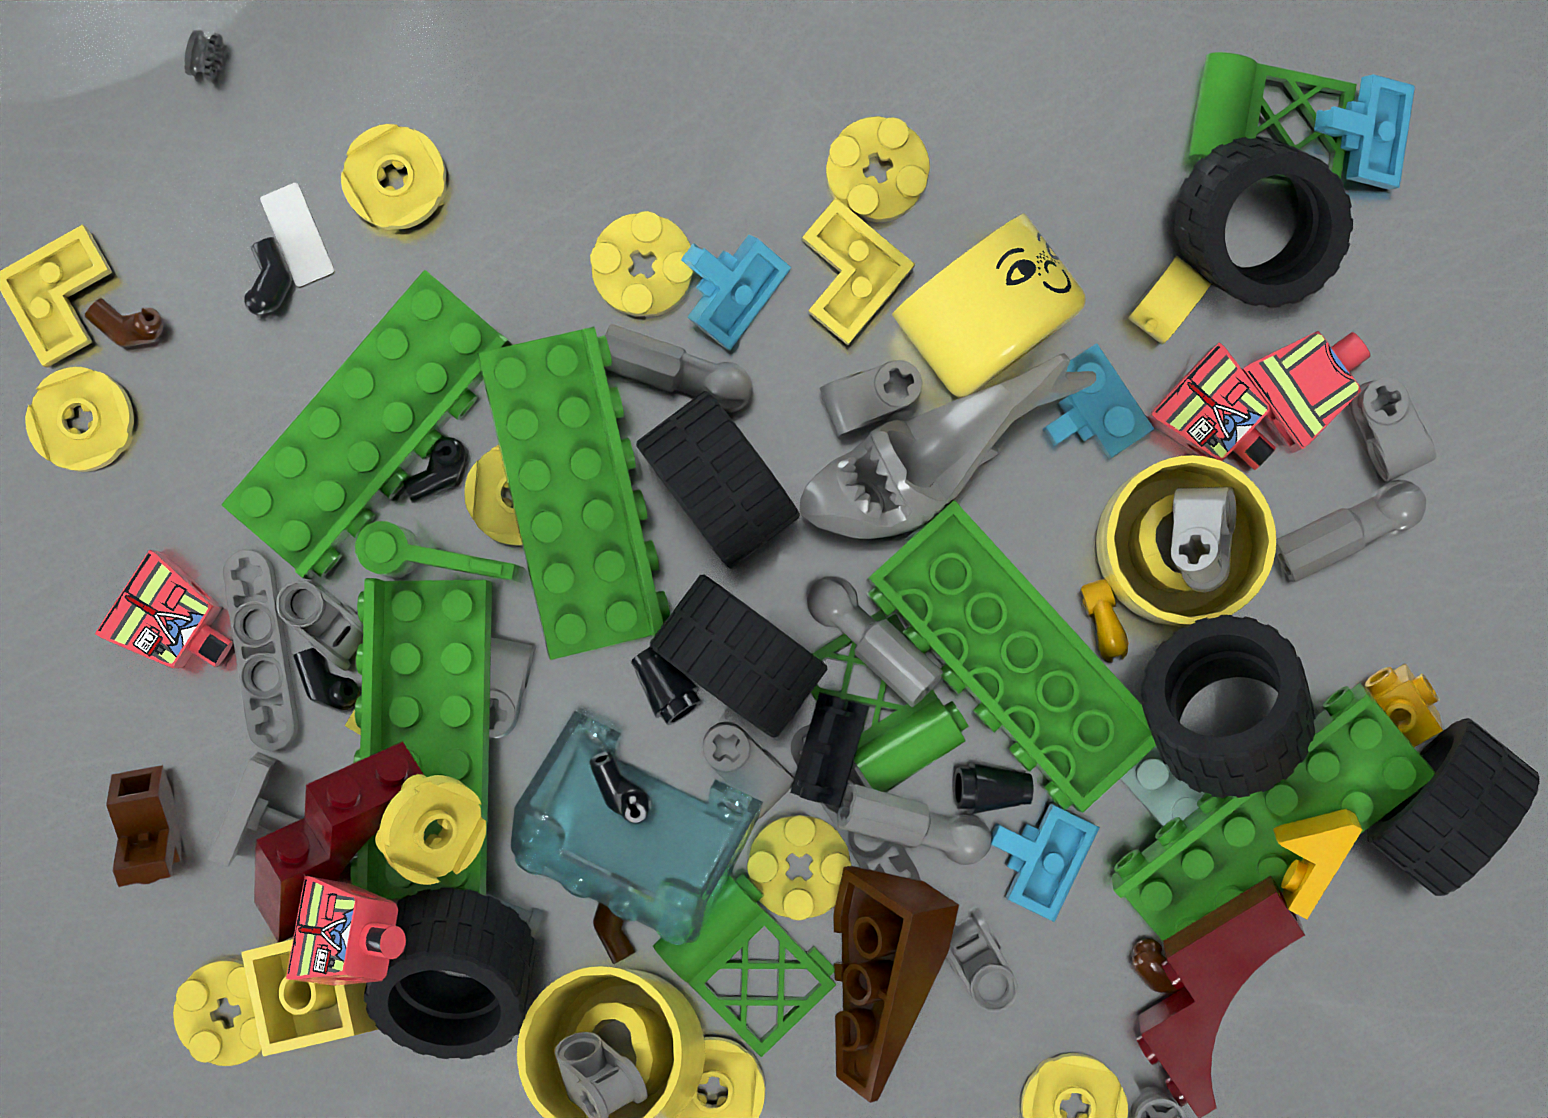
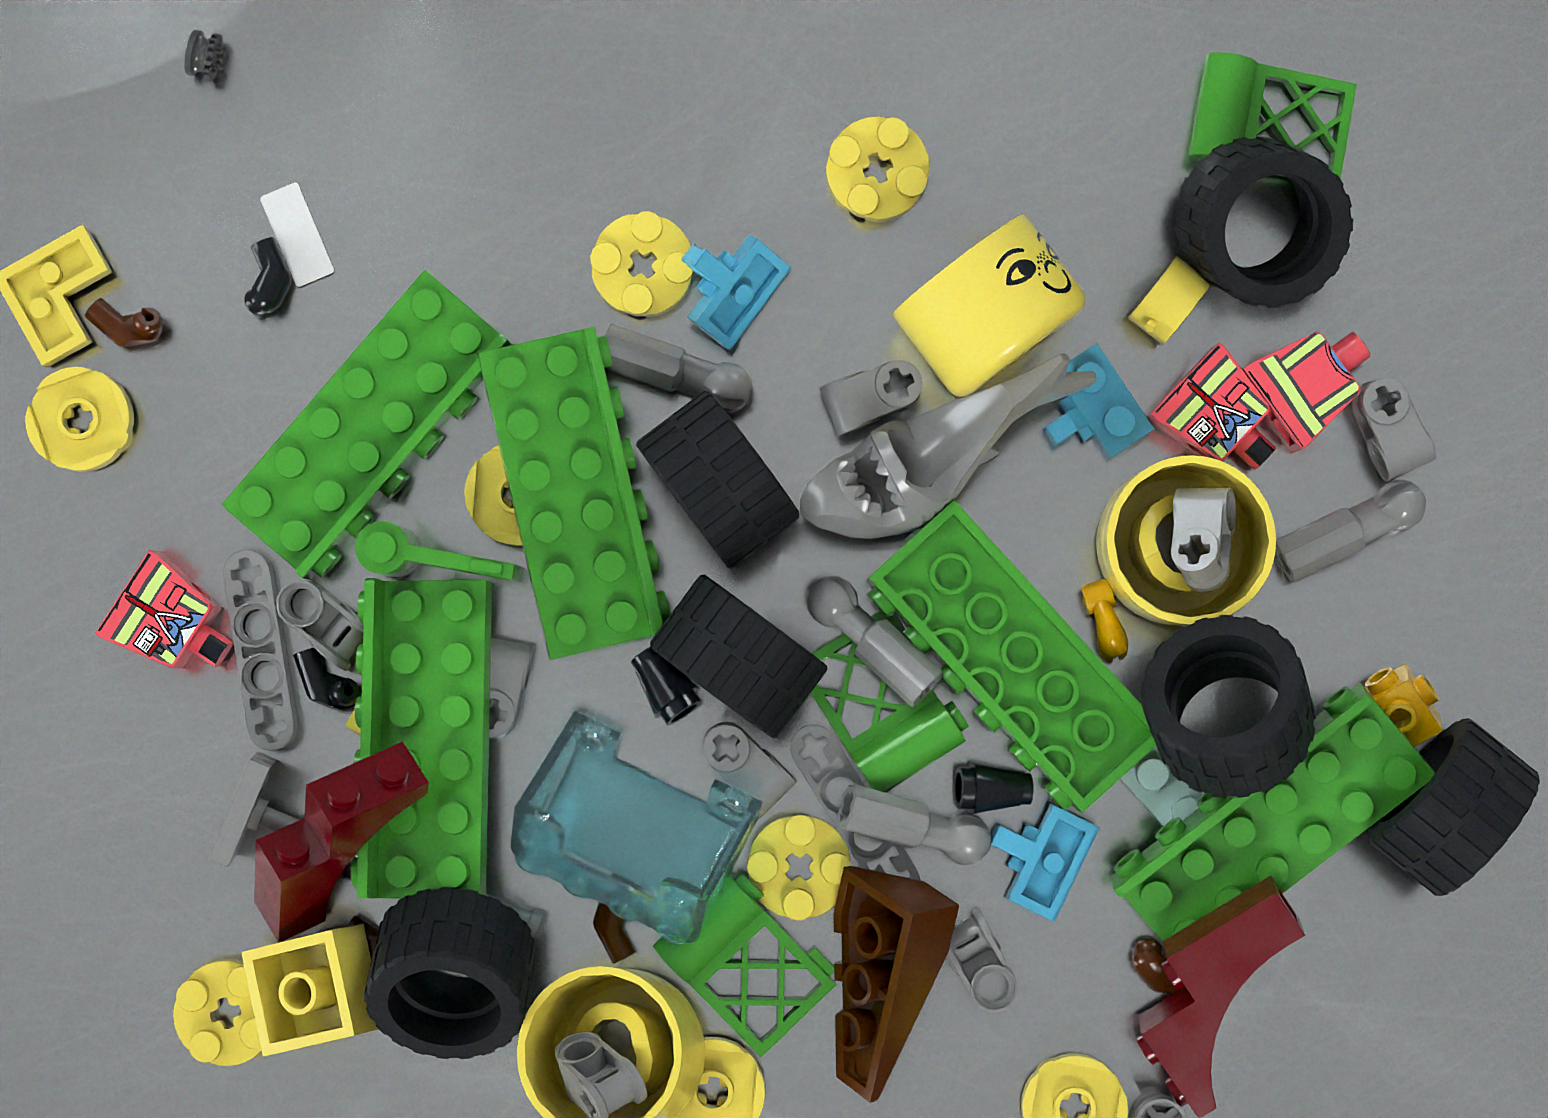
reddish brown brick [106,765,181,887] -> none
coral torso [286,876,406,986] -> none
light yellow plate [341,124,447,230] -> none
light yellow plate [375,774,486,885] -> none
black arm [403,437,465,503] -> none
black arm [589,752,652,824] -> none
black hinge [790,692,869,808] -> none
light yellow plate [802,198,915,345] -> none
yellow slope [1273,809,1363,919] -> none
medium azure hinge [1314,74,1415,190] -> none

